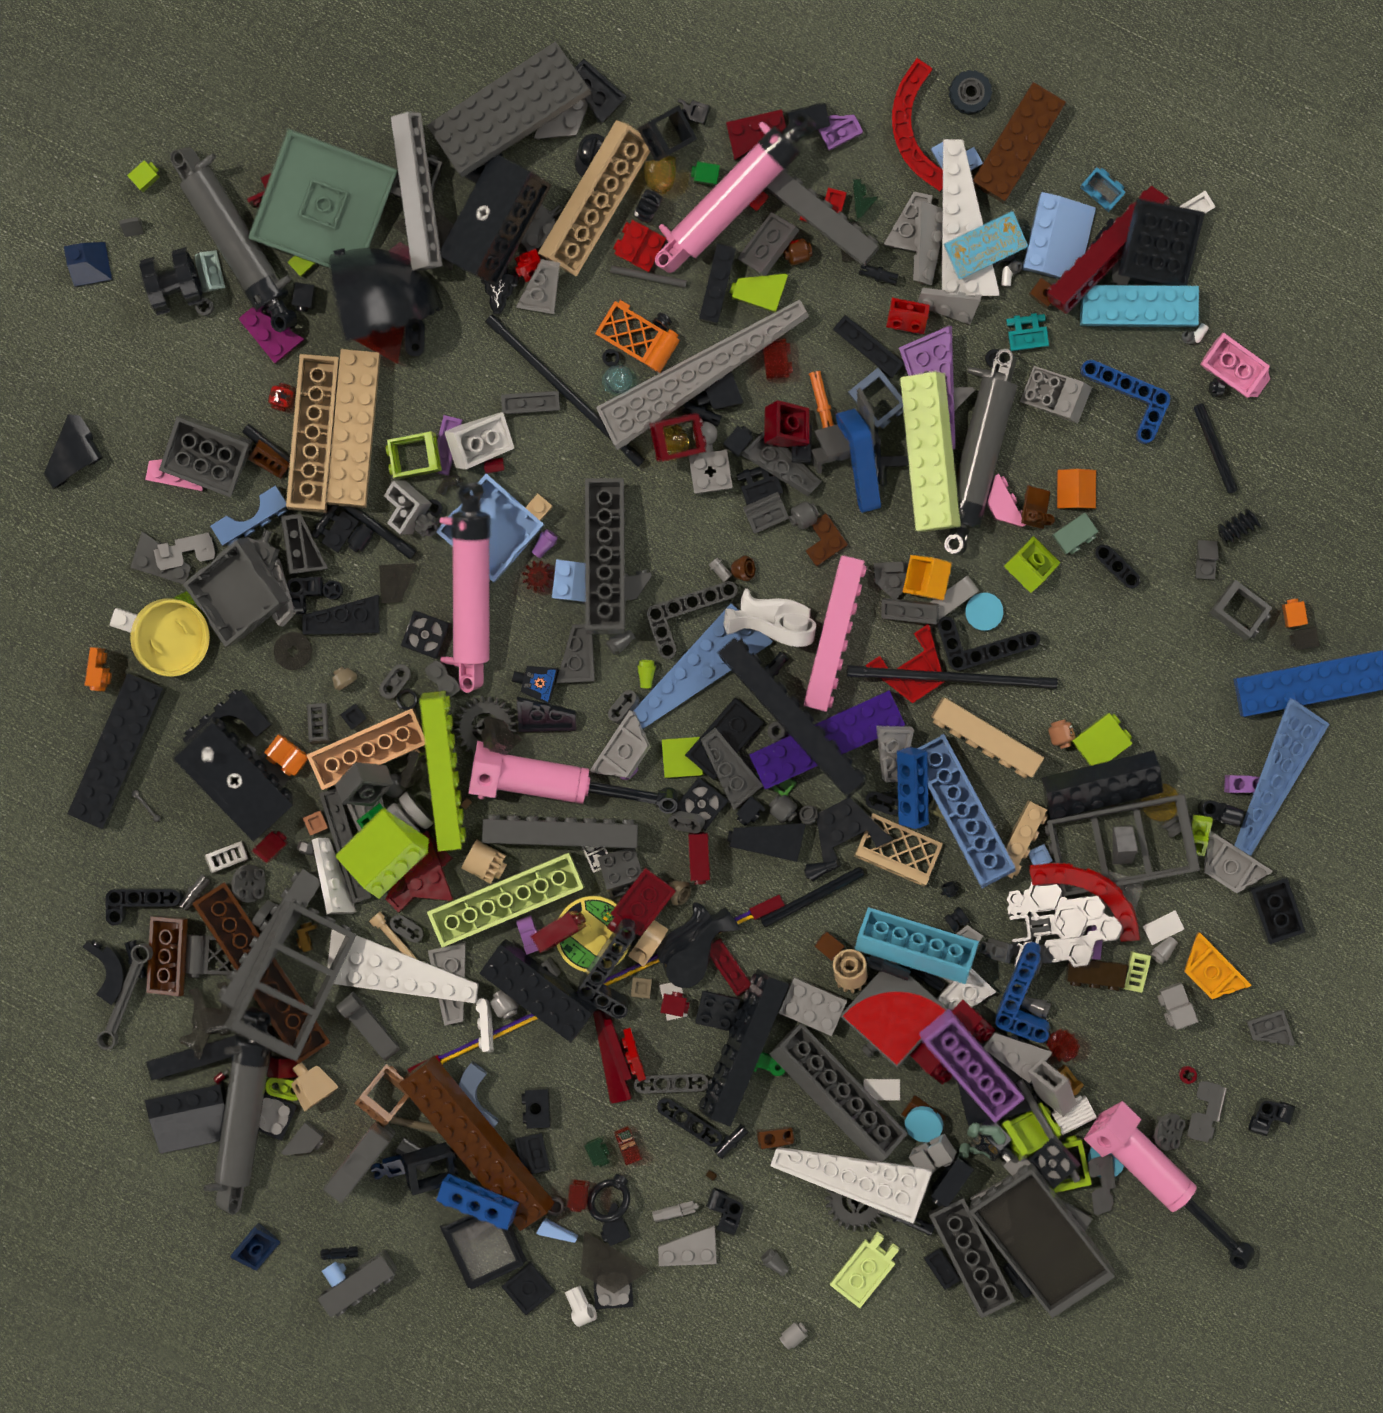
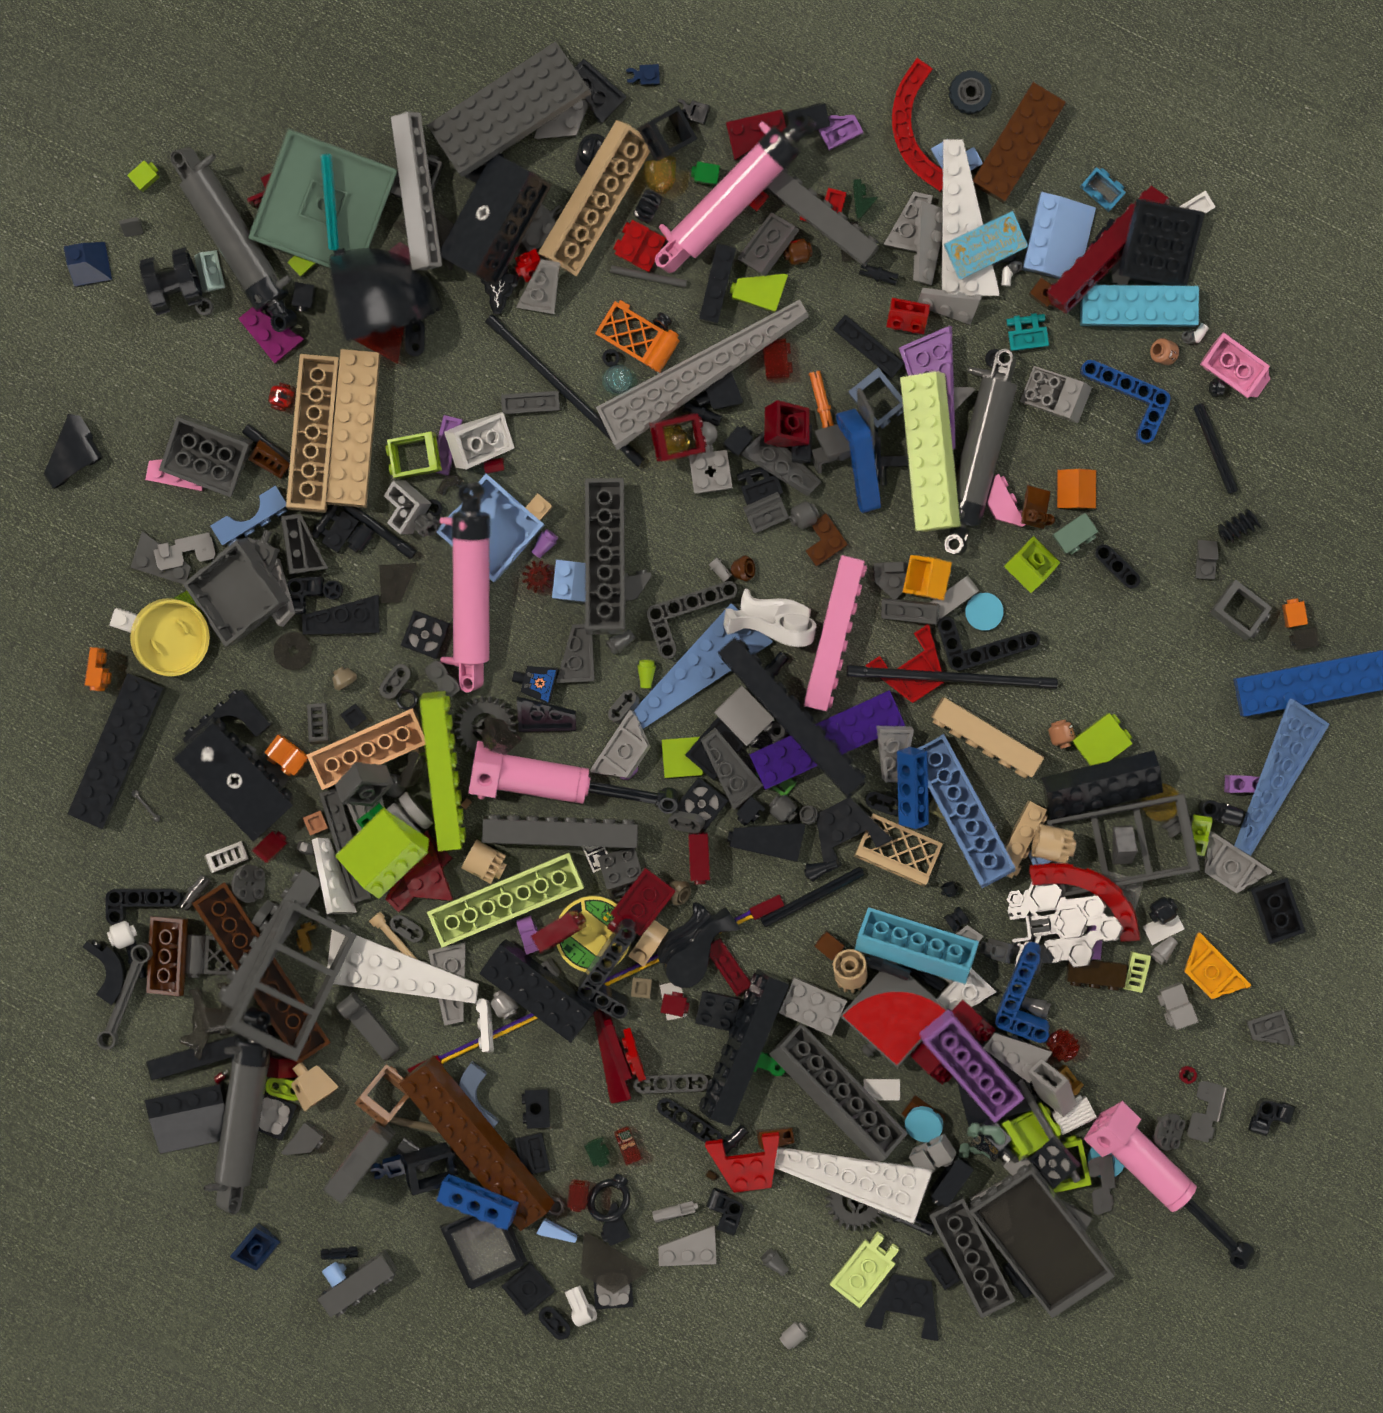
none -> white head [107,921,137,949]
none -> teal axle [321,154,339,250]
none -> black plate [539,1305,571,1340]
none -> dark blue plate [626,64,660,86]
none -> red wing [705,1132,780,1193]
none -> light grey brick [713,686,774,746]
none -> black wing [864,1273,938,1341]
none -> tan gear [1032,824,1076,864]
none -> black head [1149,897,1178,925]
none -> nougat head [1150,338,1179,366]

